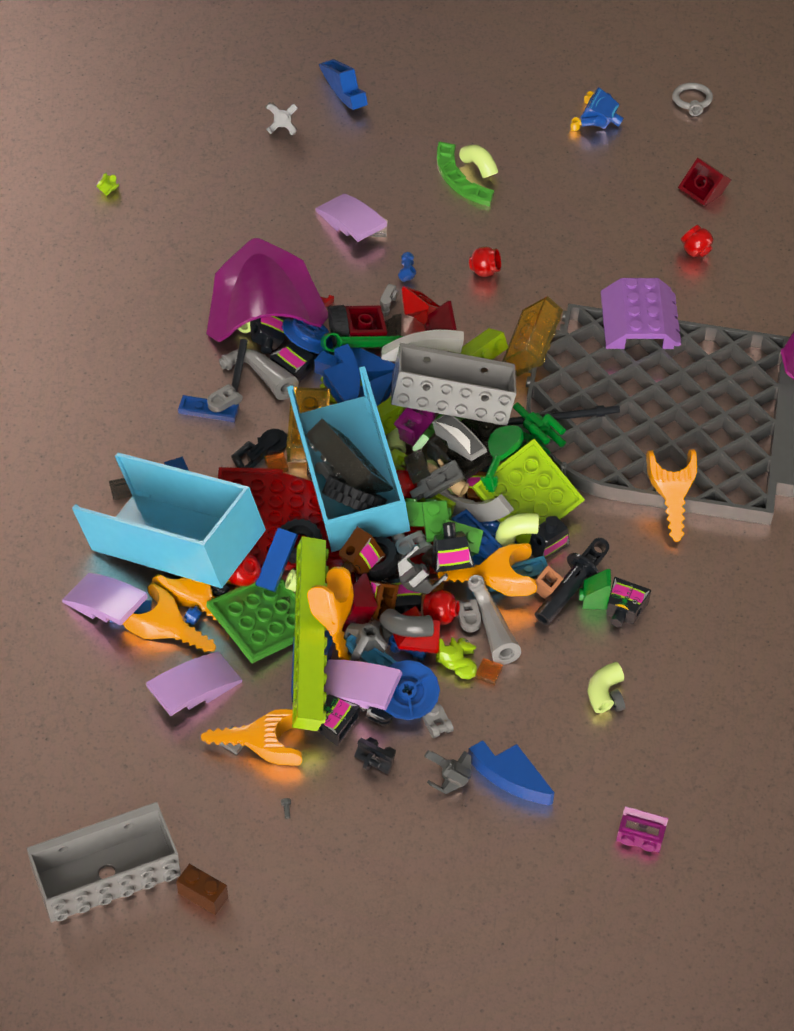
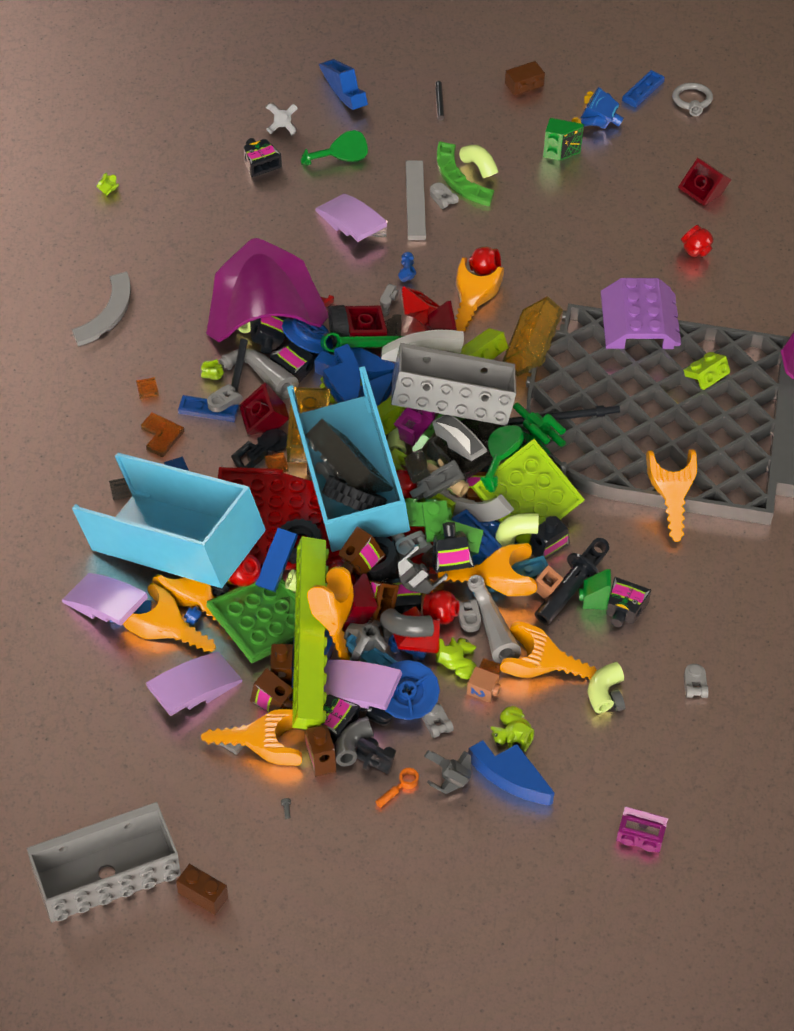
none -> light grey tile [72,272,131,347]
none -> clear orange tile [136,377,159,399]
none -> clear orange tile [141,412,184,458]
none -> lime arm [201,359,224,380]
none -> dark red slope [239,382,290,435]
none -> black torso [243,138,282,177]
none -> reddish brown torso [250,668,293,712]
none -> reddish brown torso [270,644,293,688]
none -> green piece [300,130,368,166]
none -> reddish brown torso [305,725,336,777]
none -> dark grey cylinder [335,716,374,766]
none -> orange piece [375,768,419,808]
none -> light grey tile [406,160,426,240]
none -> light grey plate [430,182,459,209]
none -> black bar [435,81,444,121]
none -> light orange animal [455,257,504,332]
none -> nougat brick [467,667,501,703]
none -> lime animal [491,706,534,752]
none -> light orange animal [500,621,597,680]
none -> reddish brown brick [505,61,545,96]
none -> green slope [543,118,584,161]
none -> blue tile [622,70,665,108]
none -> lime bracket [683,352,730,390]
none -> light grey plate [684,664,709,698]

